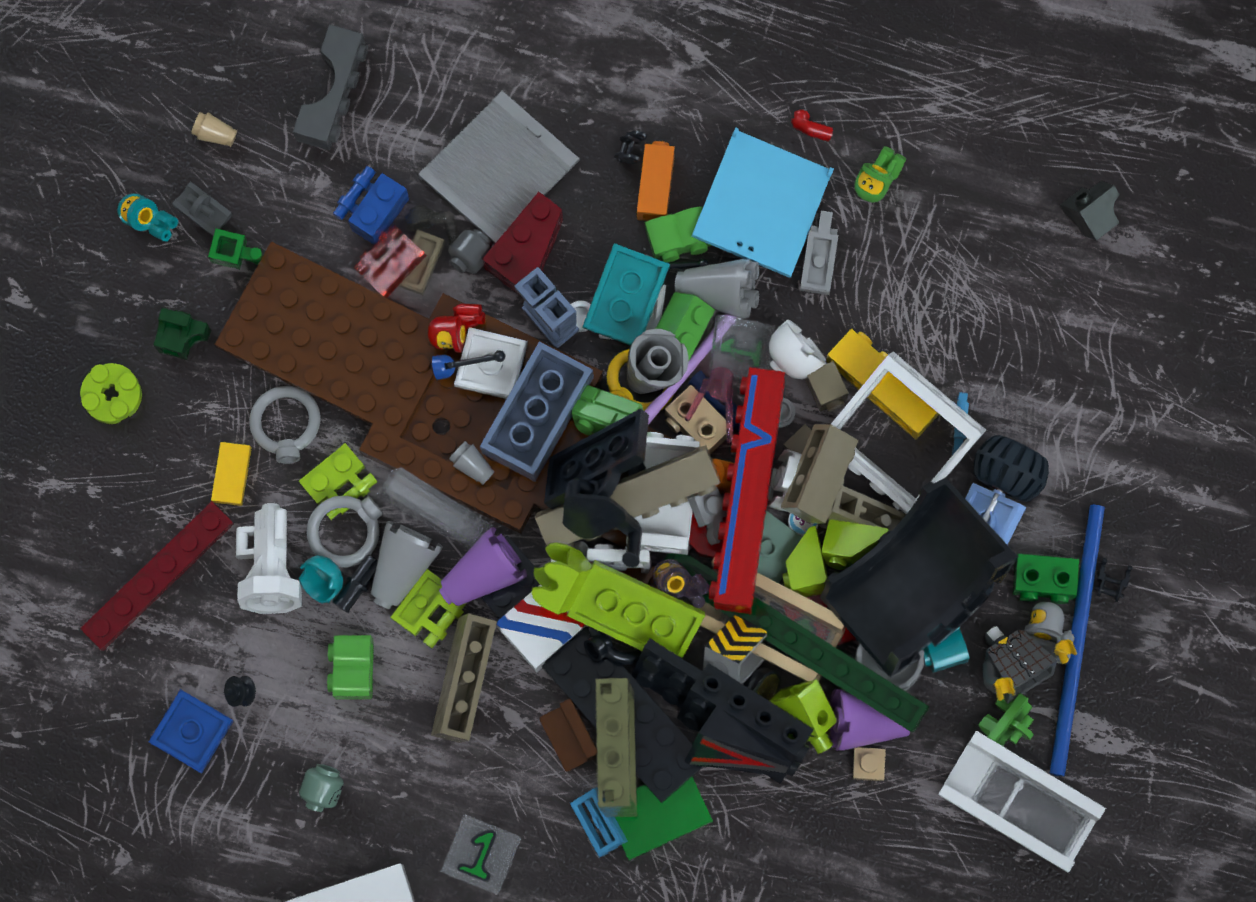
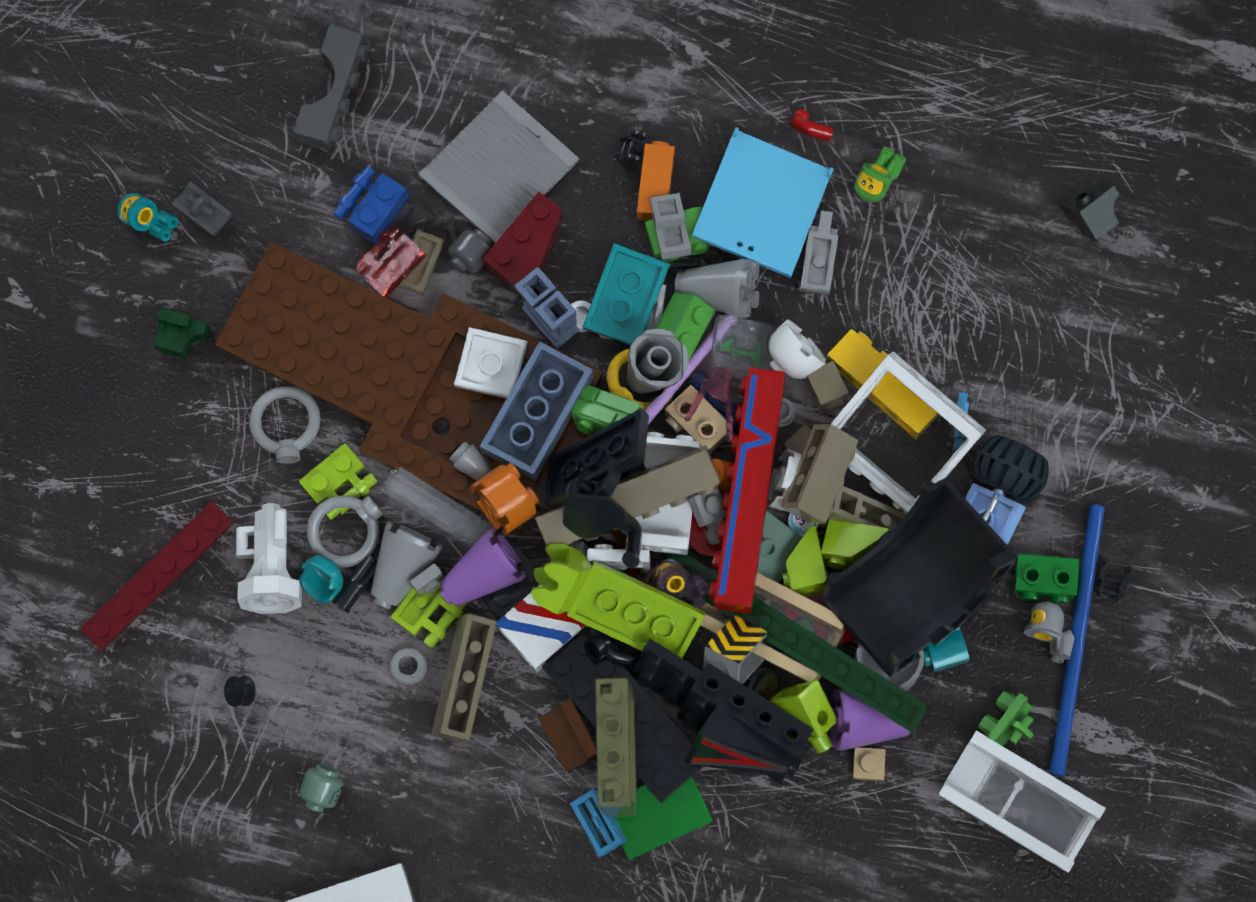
lime plate [80,363,142,424] -> none
blue tile [148,689,233,774] -> none
tan cone [191,112,237,147] -> none
green brick [208,229,263,270] -> none
yellow tile [211,442,252,506] -> none
bright green brick [327,635,374,700] -> none
red piece [427,303,486,353] -> none
hinge [432,350,506,380] -> none
clear tile [441,814,522,896] -> none
dark grey torso [982,626,1077,704] -> none
none -> light grey piece [390,648,427,685]
none -> light grey plate [410,563,444,596]
none -> orange brick [470,463,539,536]
none -> light grey slope [650,193,691,260]

